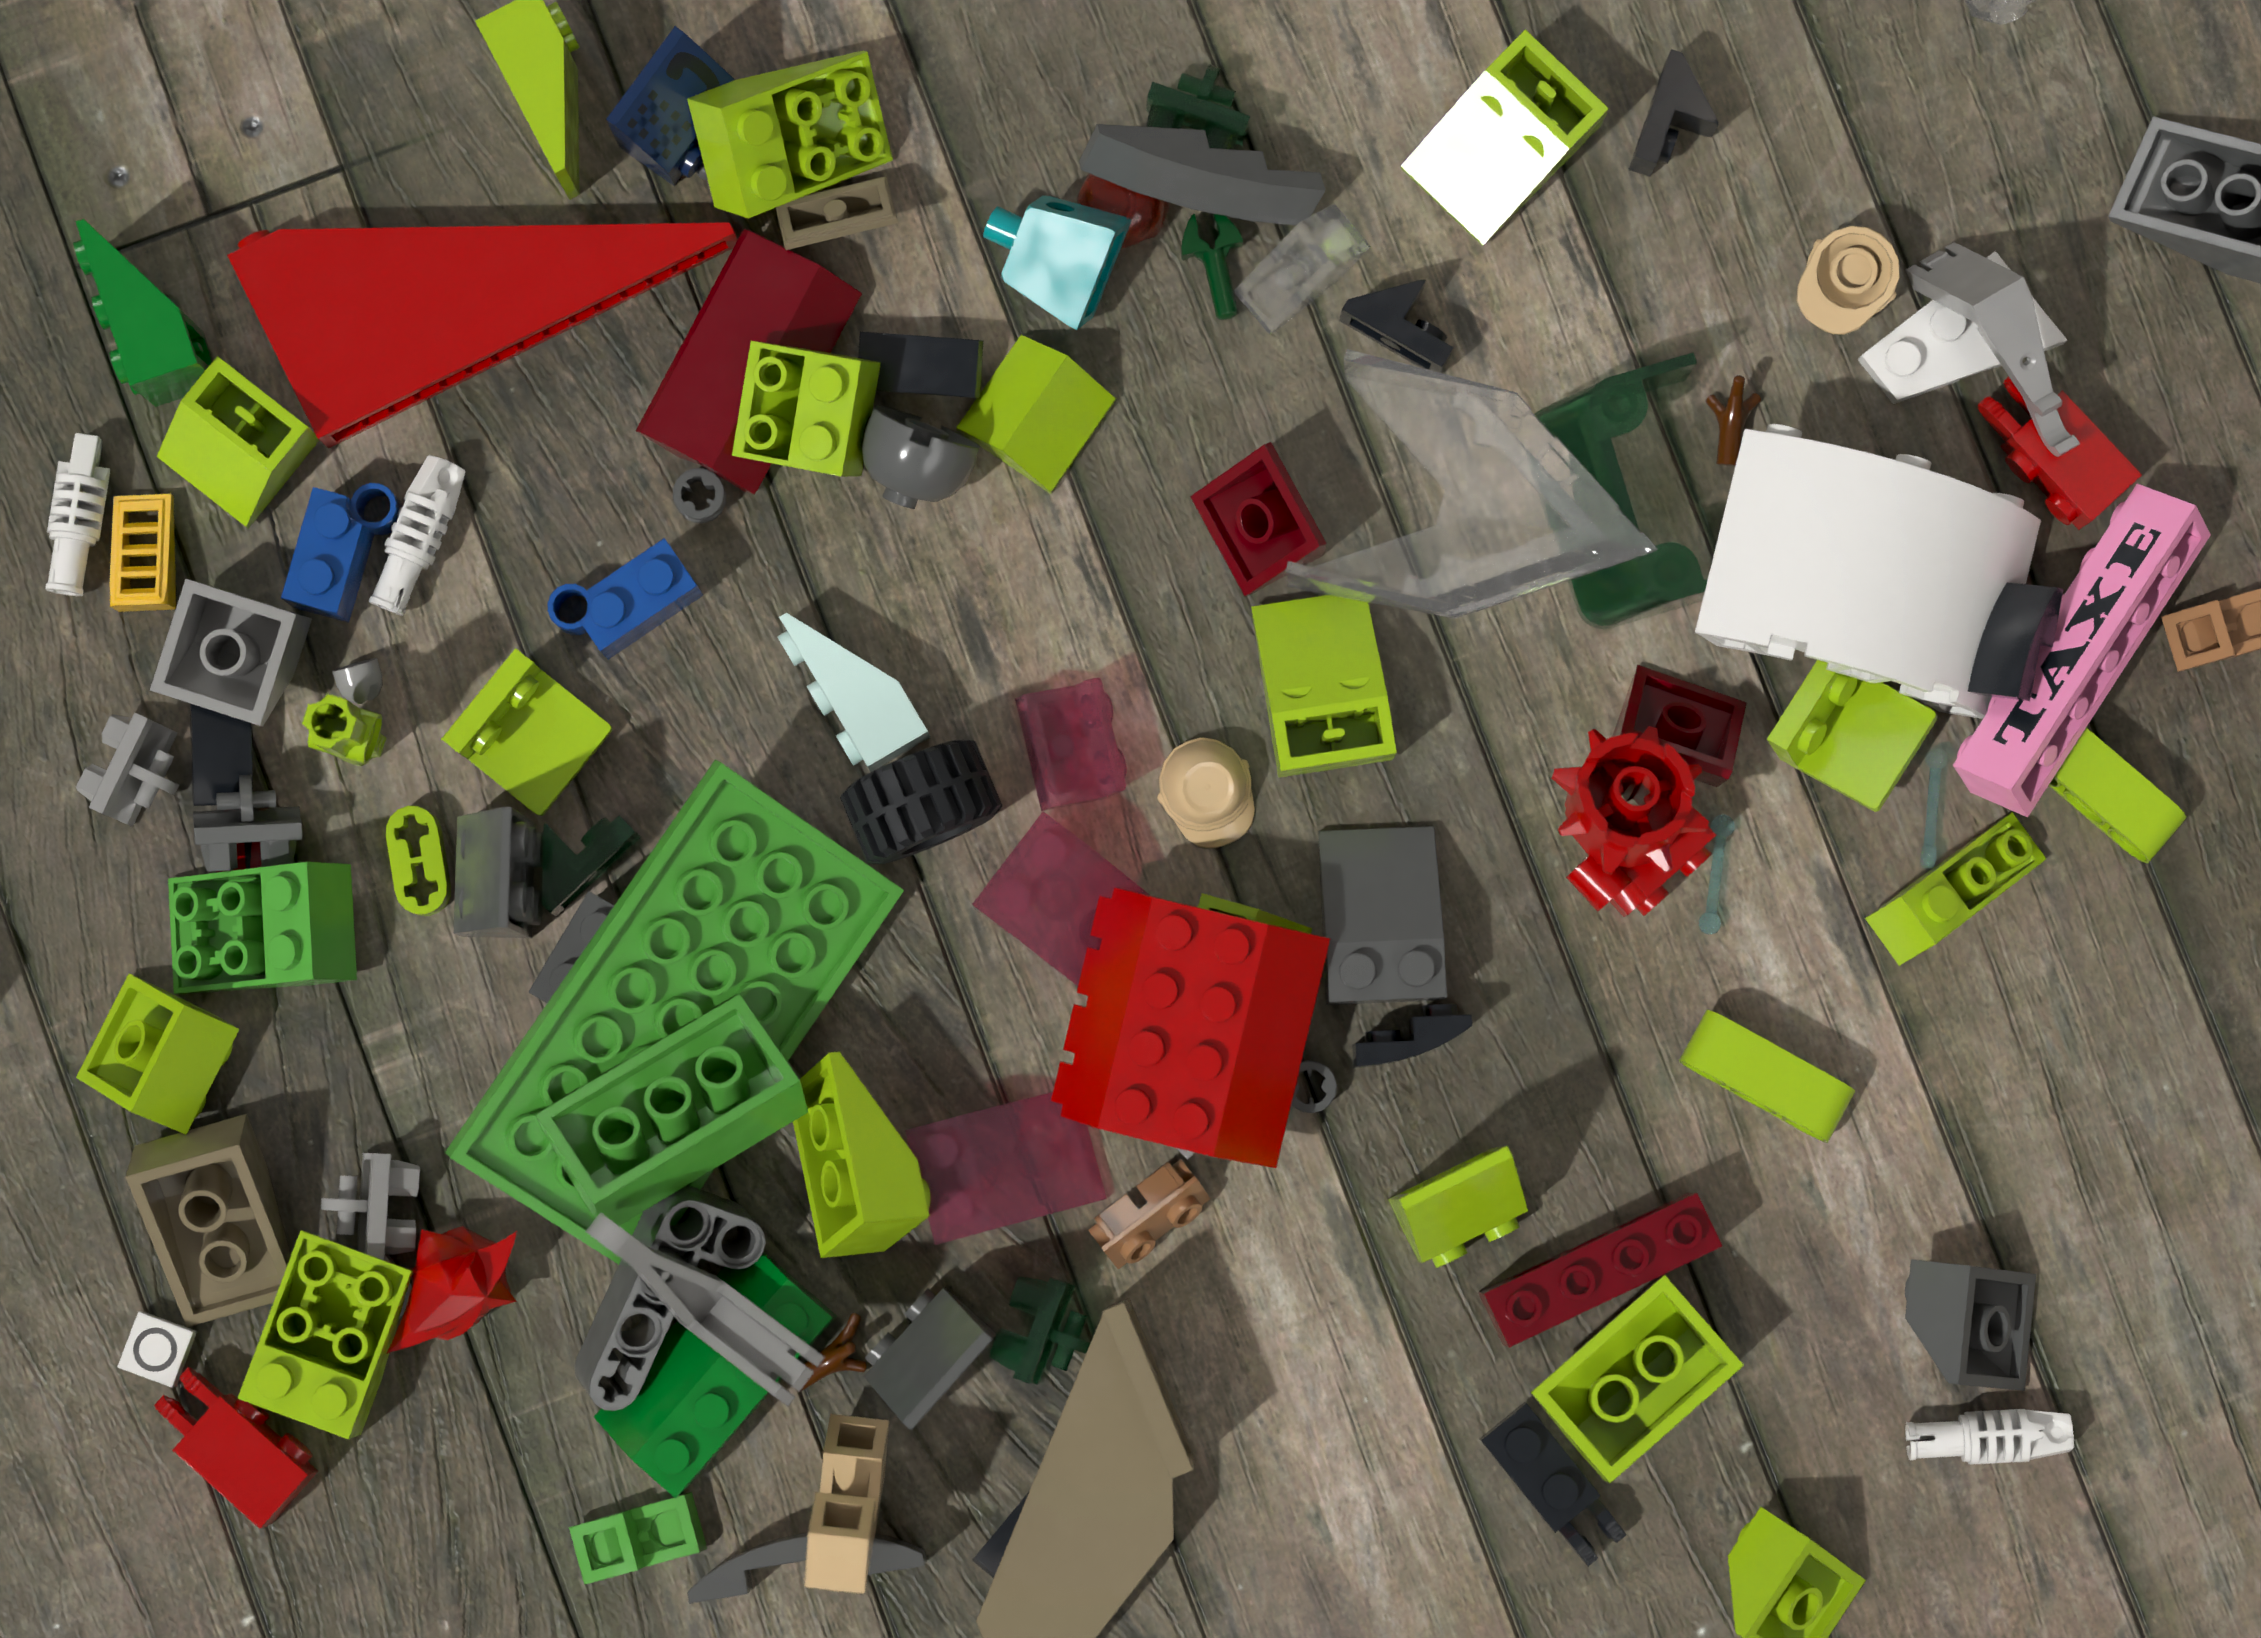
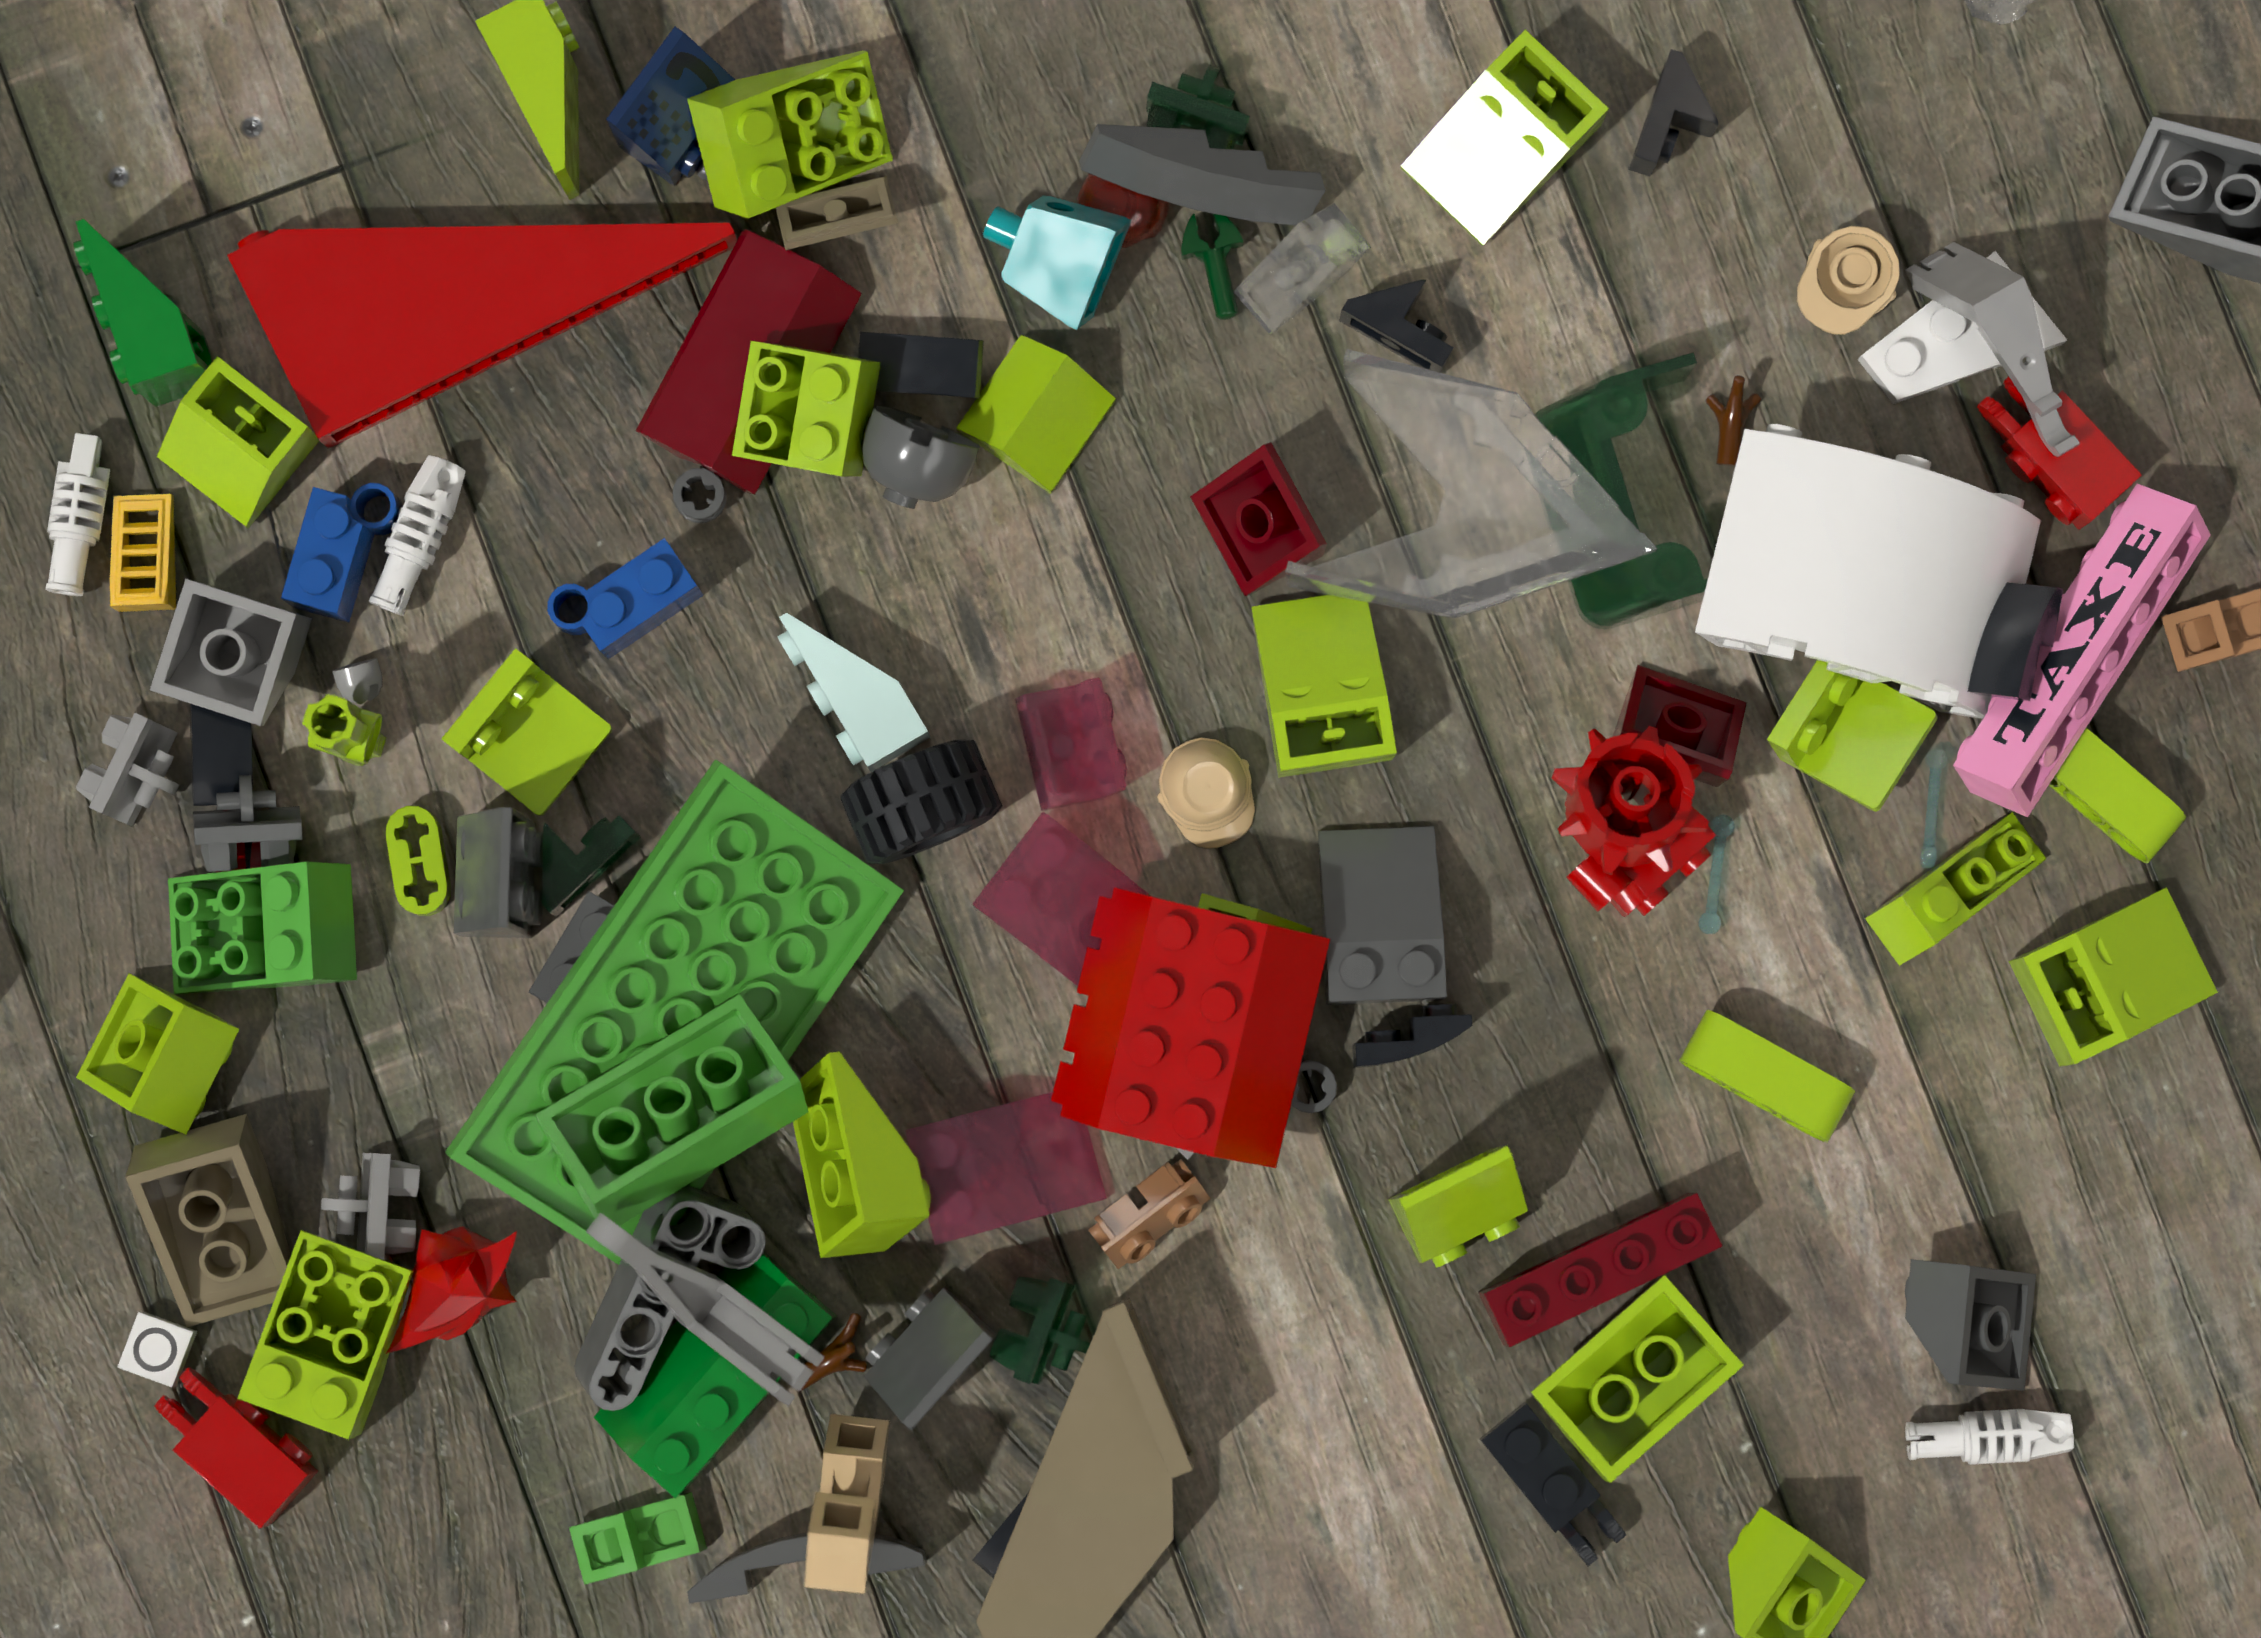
none -> lime slope [2009,887,2218,1067]

